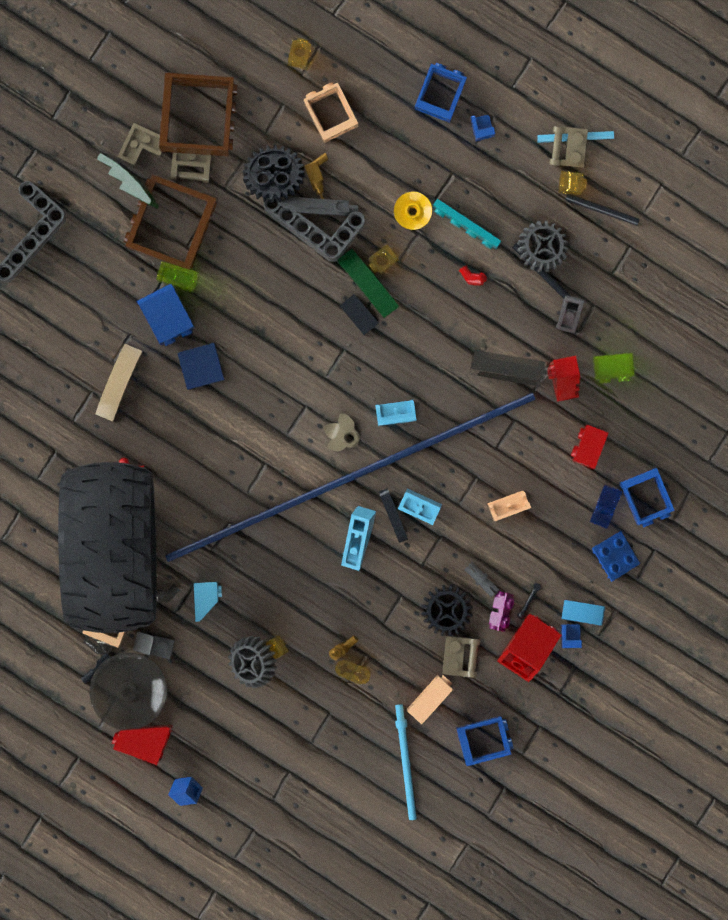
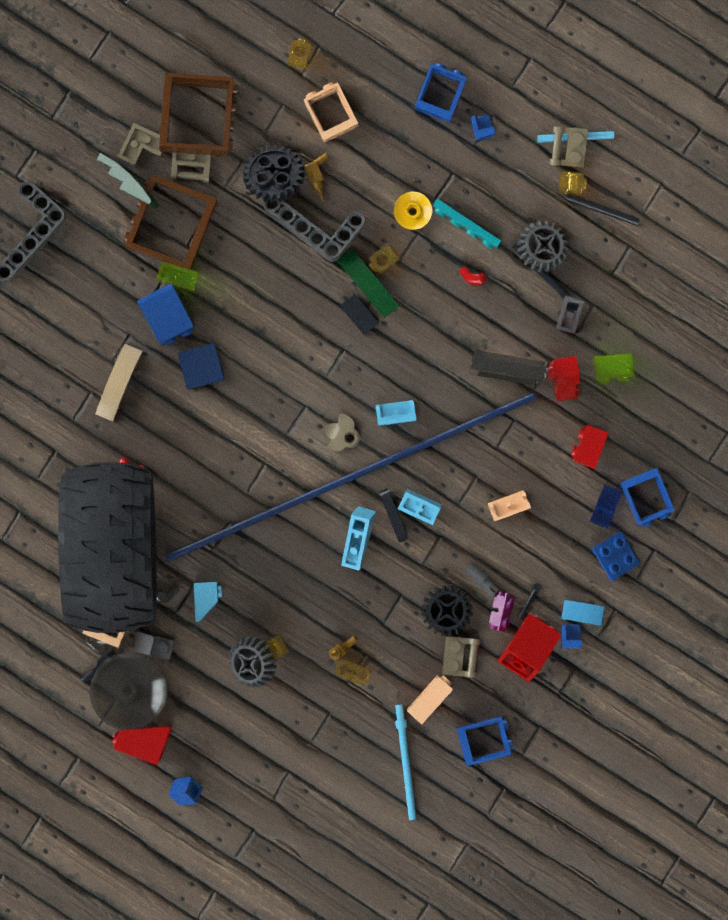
dark grey piece [279,197,358,216] -> none

